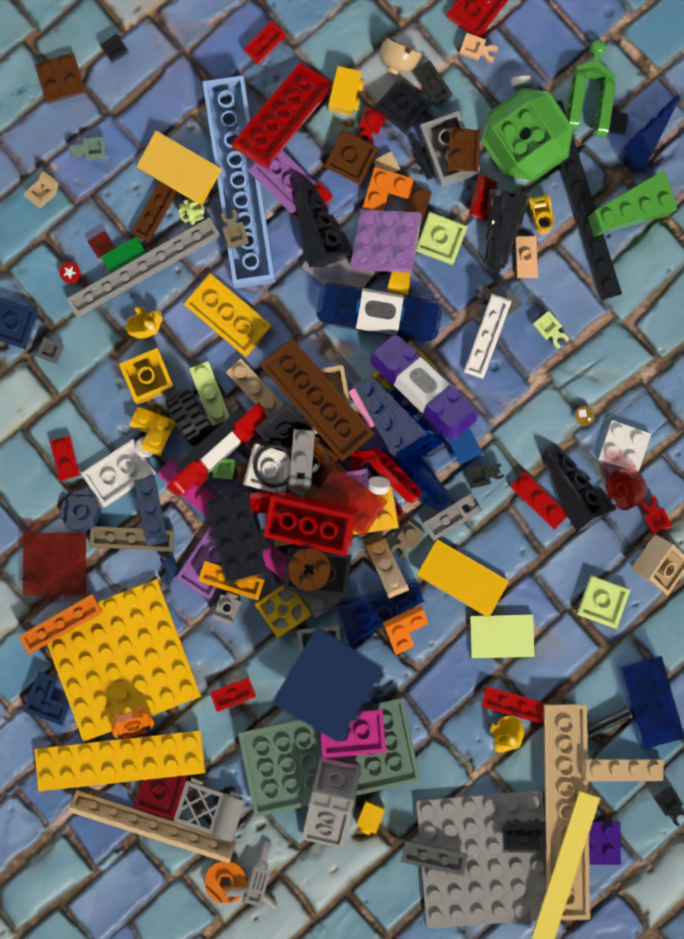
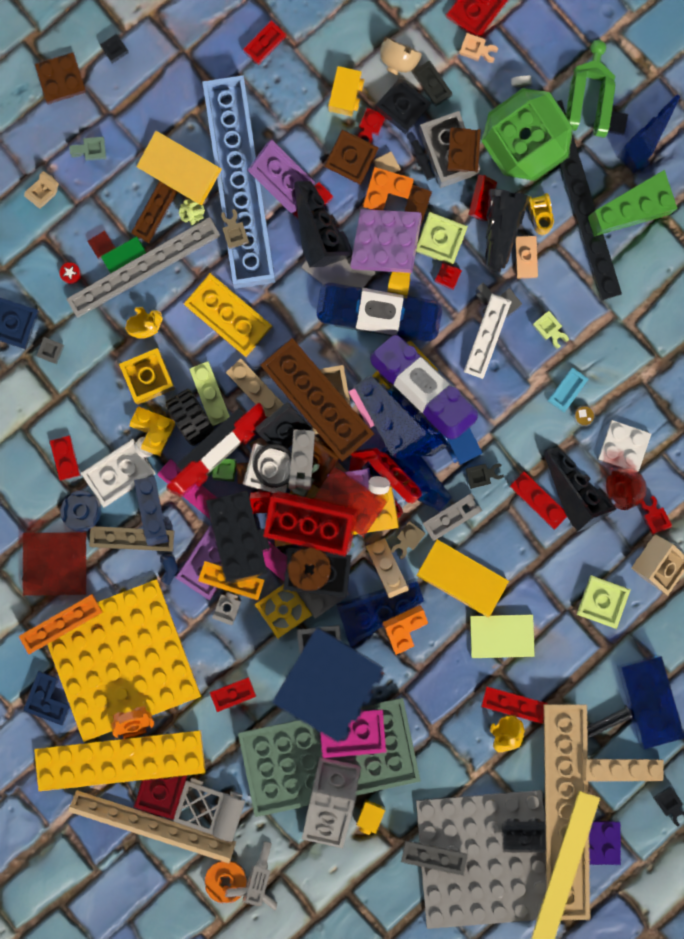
red plate [232,62,334,169] -> none
none -> red tile [435,262,462,290]
none -> medium azure tile [547,367,589,413]

